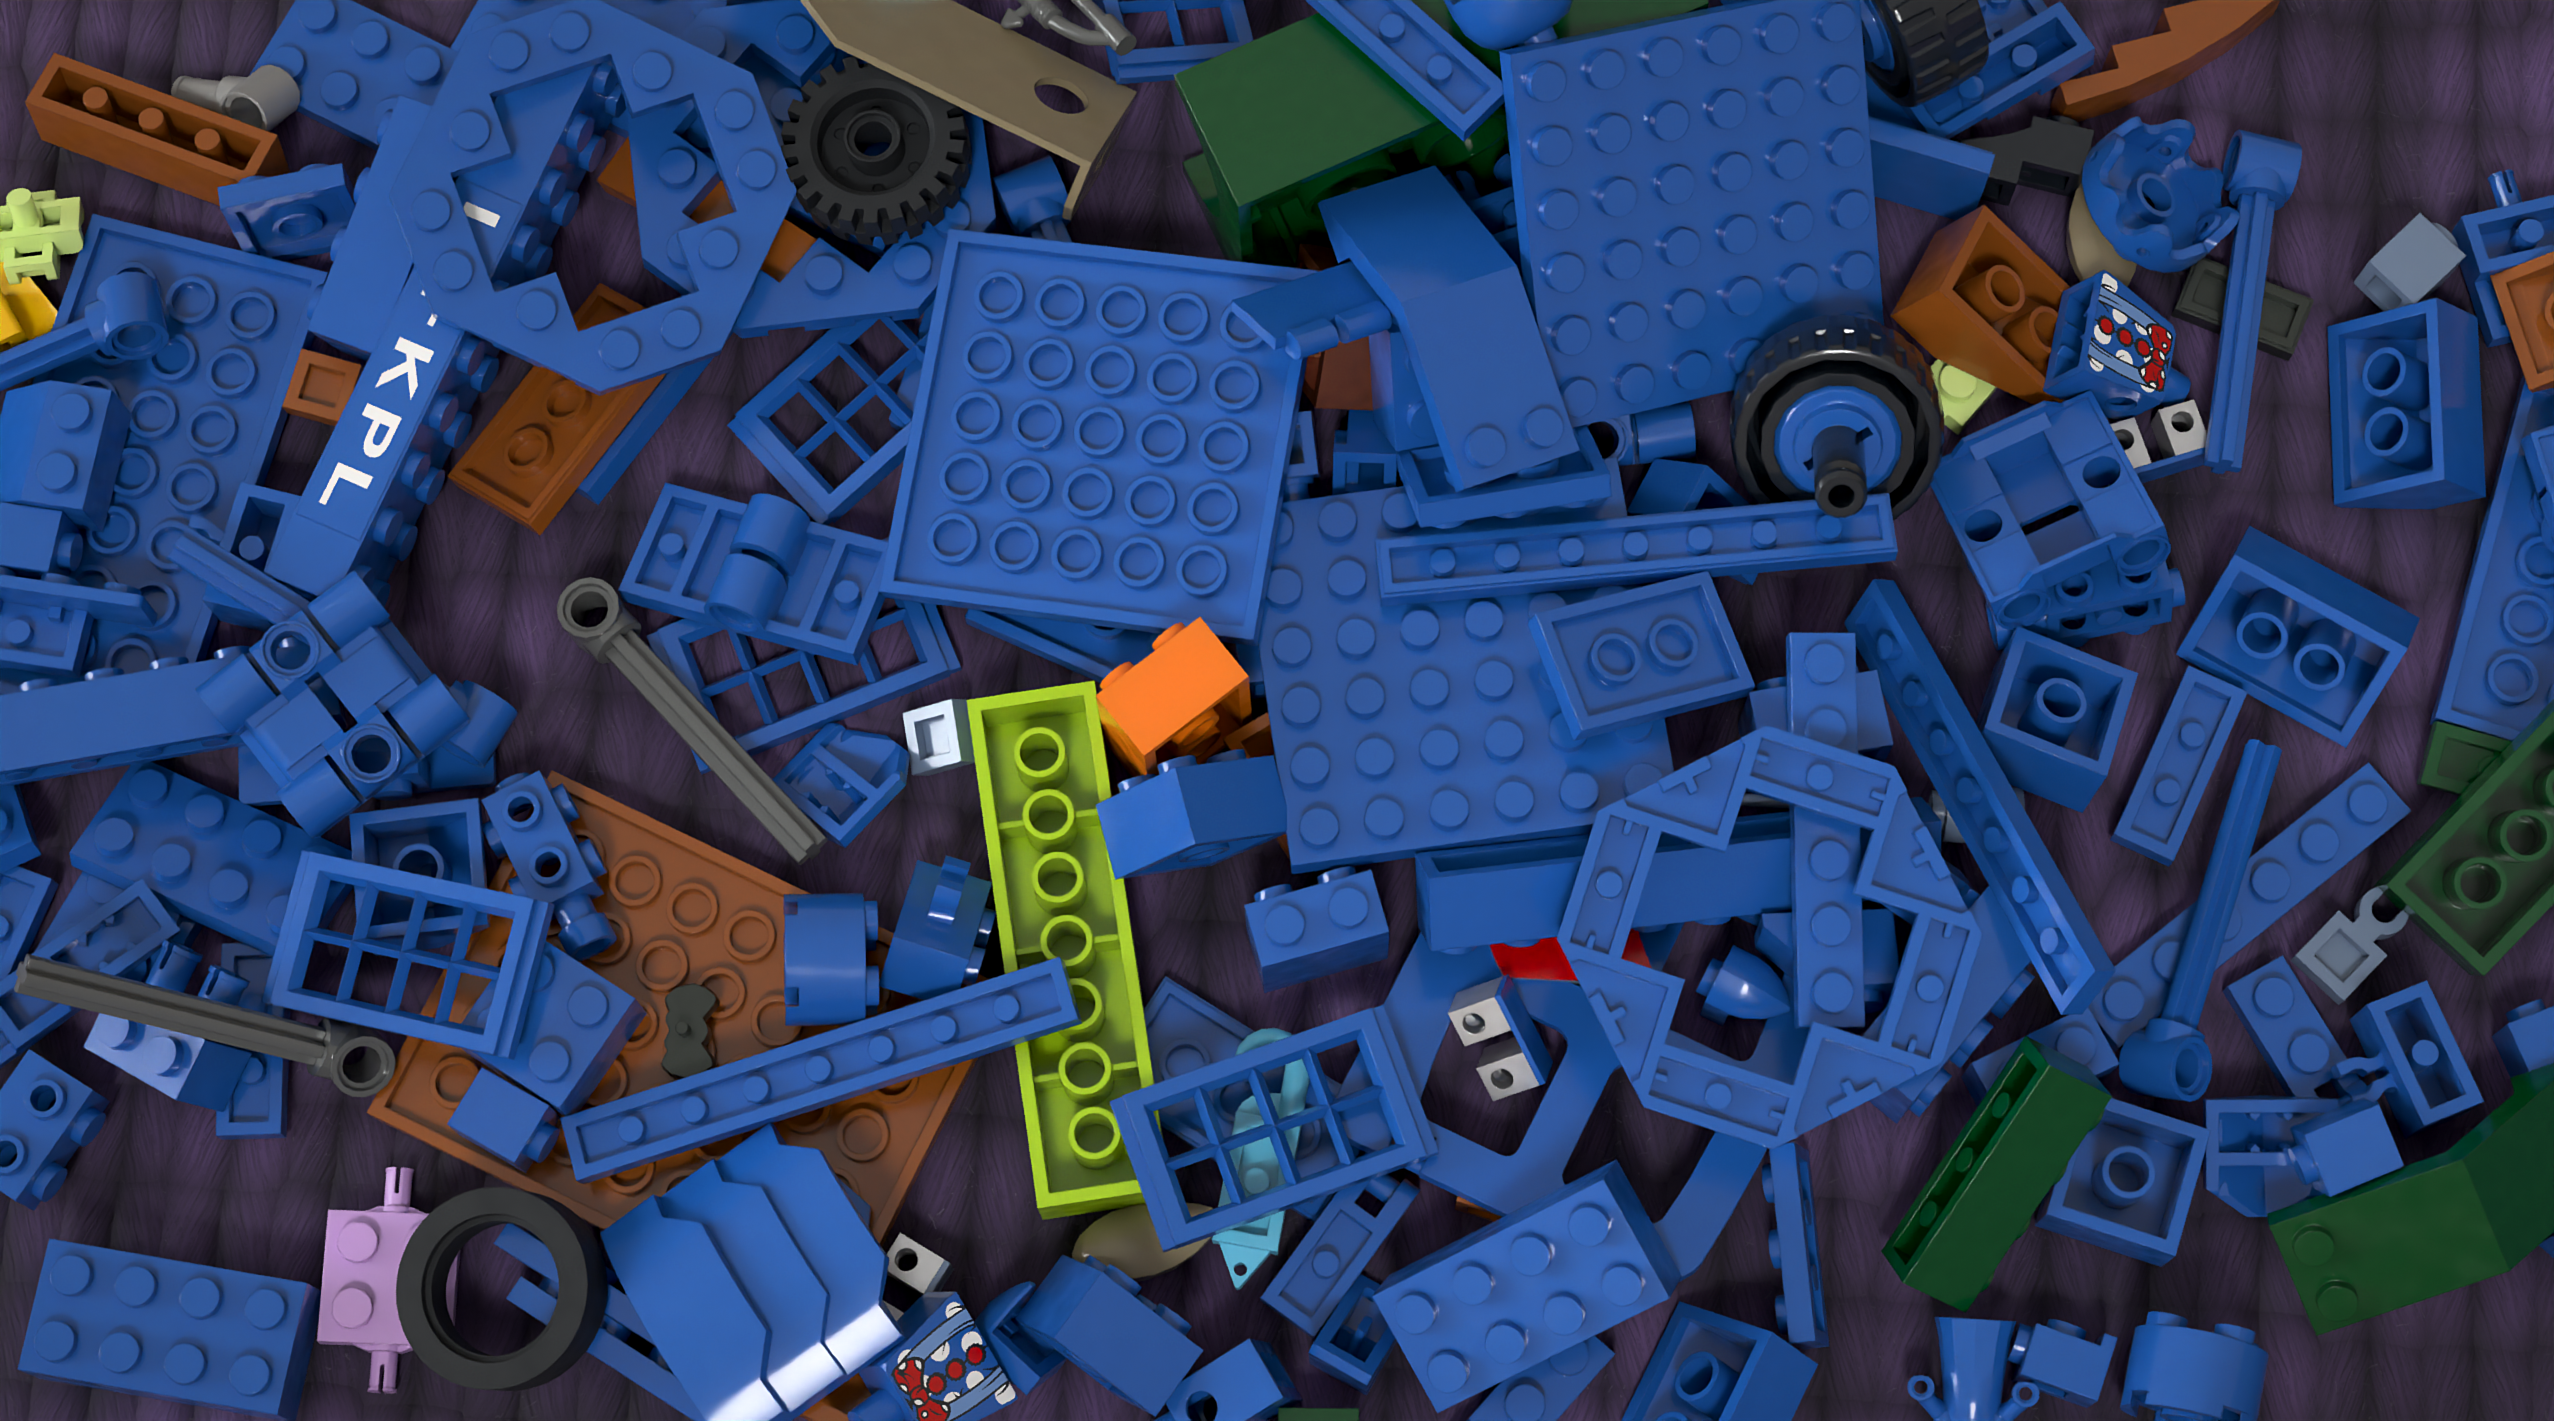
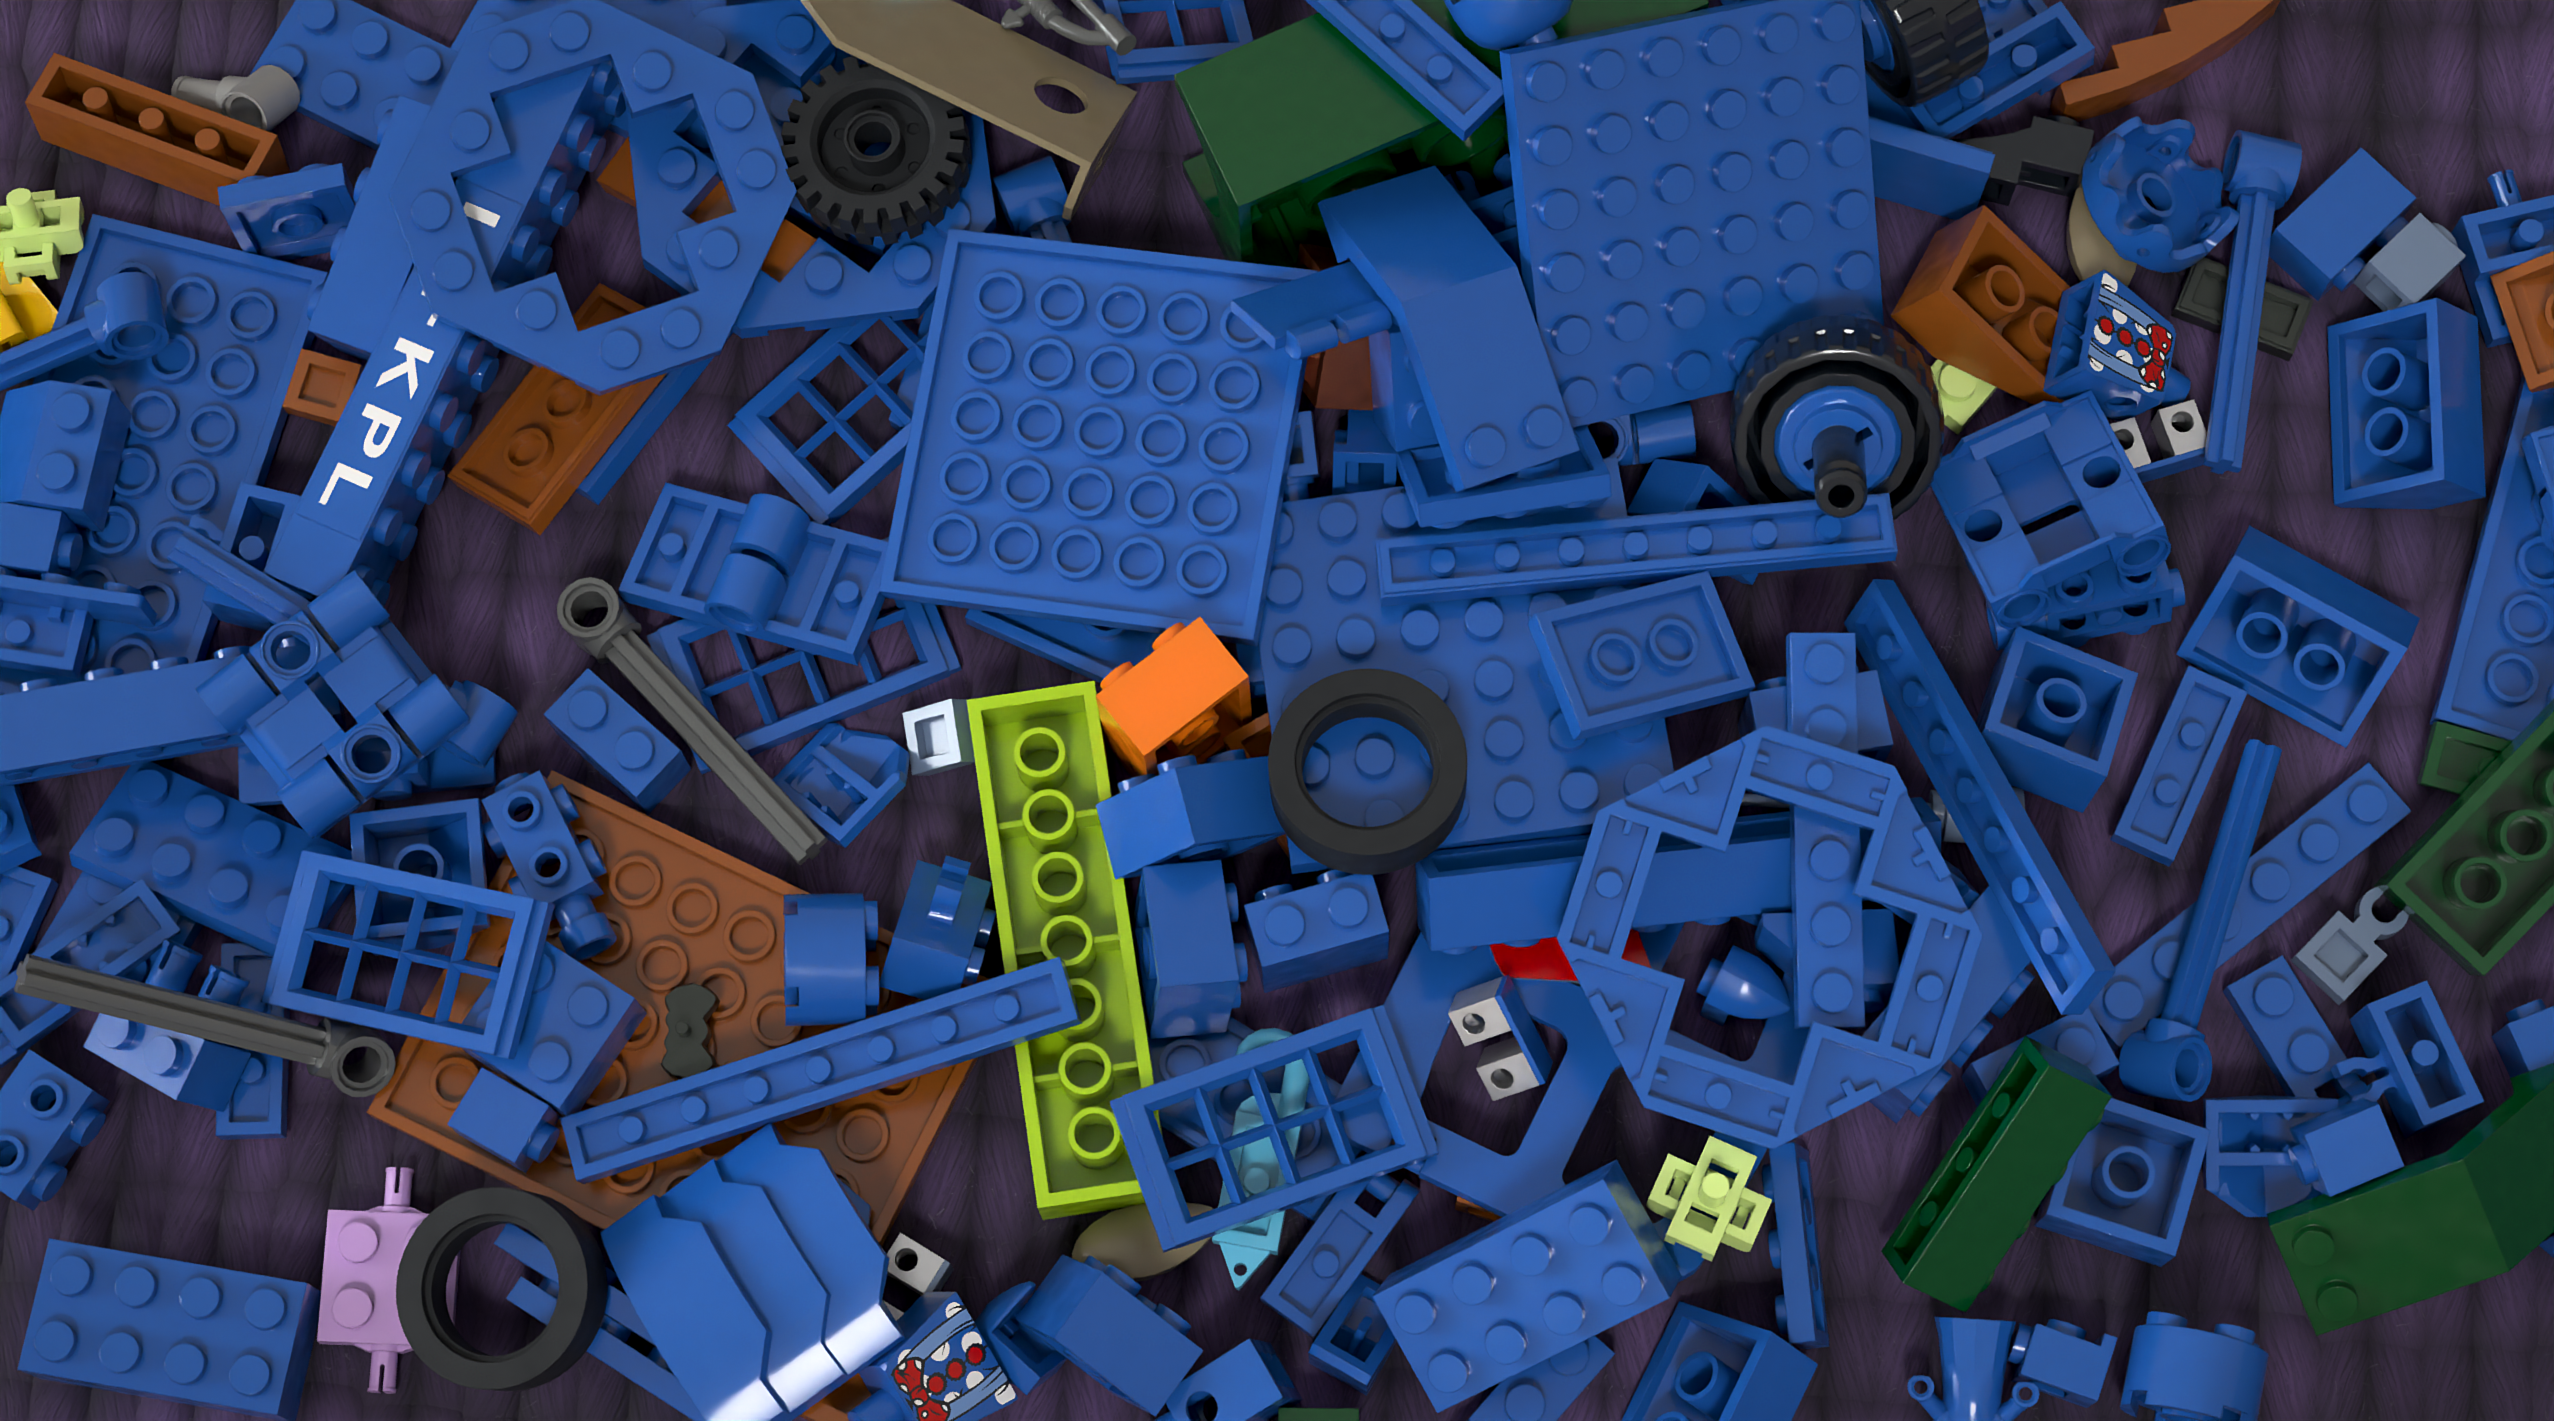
none -> blue brick [543,668,691,815]
none -> blue brick [1132,860,1248,1039]
none -> black tyre [1268,669,1467,875]
none -> yellowish green piece [1646,1136,1772,1262]
none -> blue brick [2269,148,2416,301]

